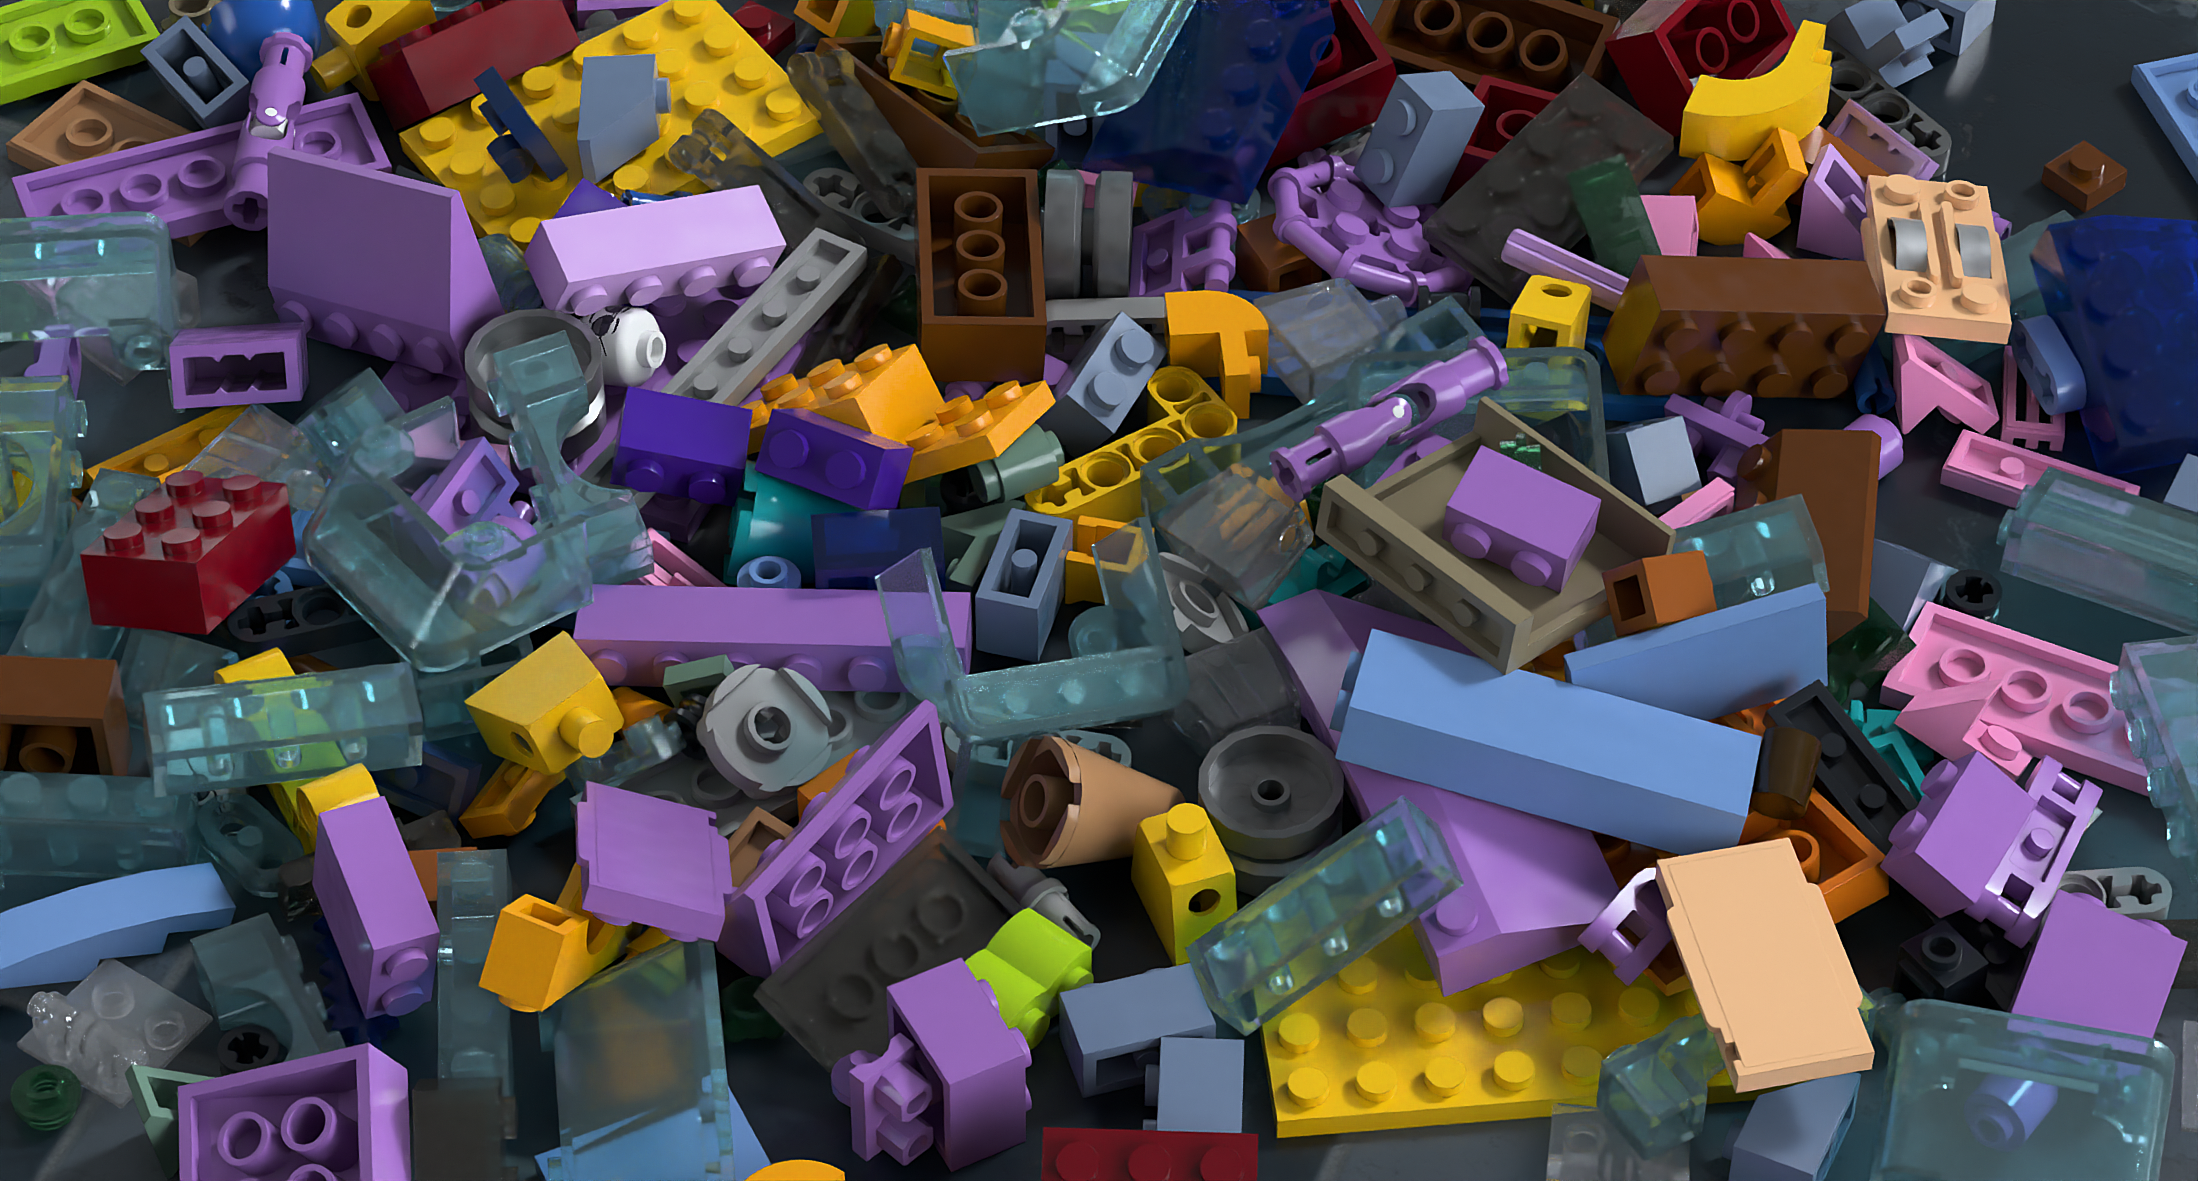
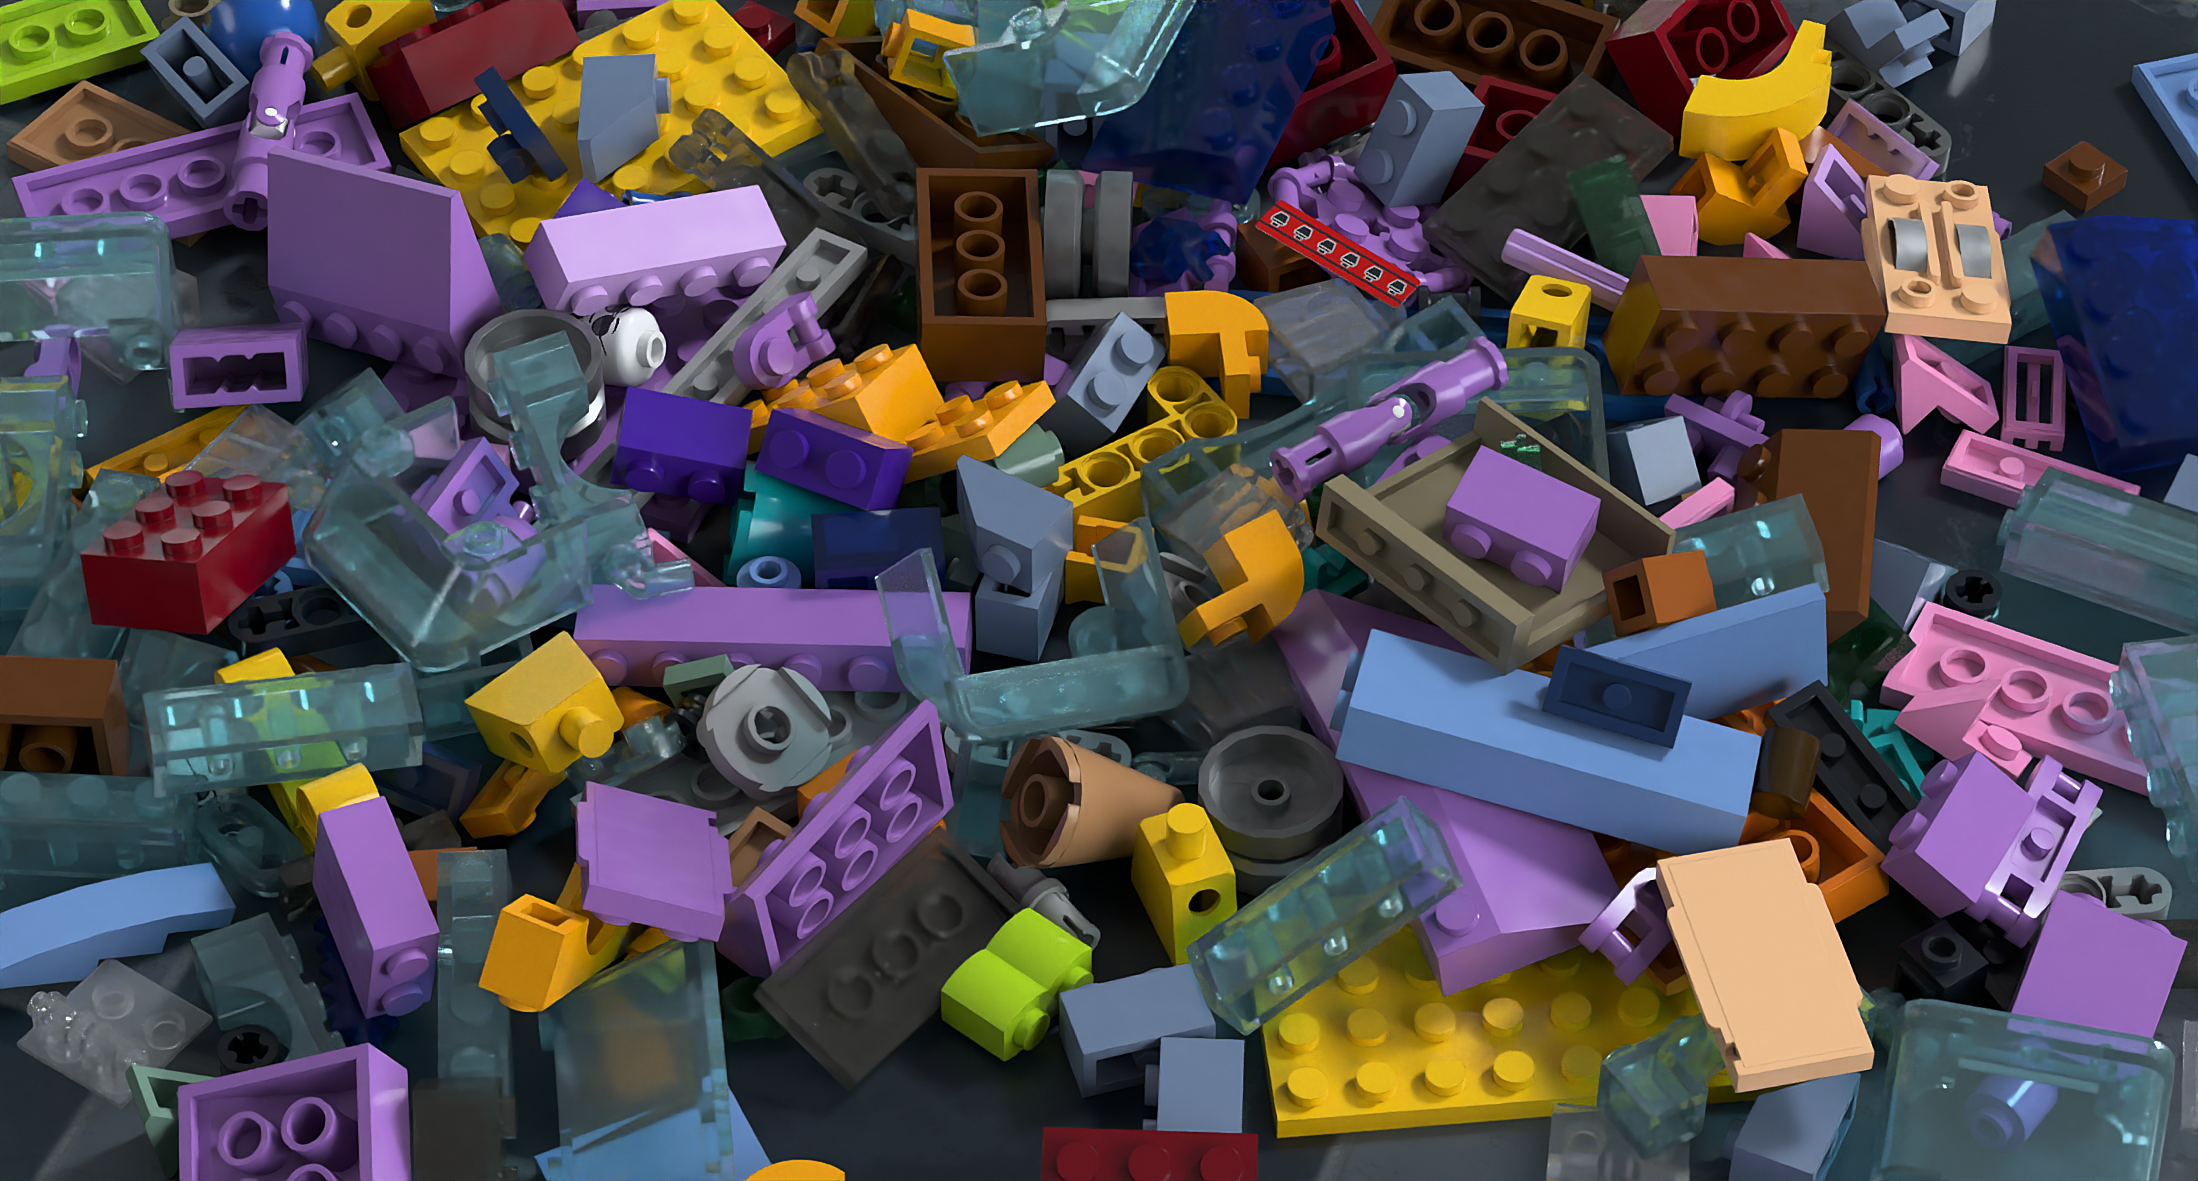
clear green plate [11,1064,82,1131] -> none
medium lavender hips [831,1033,933,1166] -> none
medium lavender brick [887,957,1032,1172] -> none
medium blue beam [2010,315,2087,416] -> none
none -> clear light blue arm [602,543,695,600]
none -> medium lavender plate [733,292,836,390]
none -> sand blue slope [956,454,1073,595]
none -> clear light blue arm [1128,750,1210,786]
none -> clear blue plate [1129,216,1232,283]
none -> light orange brick [1175,509,1304,649]
none -> red sticker [1255,200,1421,308]
none -> dark blue plate [1542,644,1692,749]

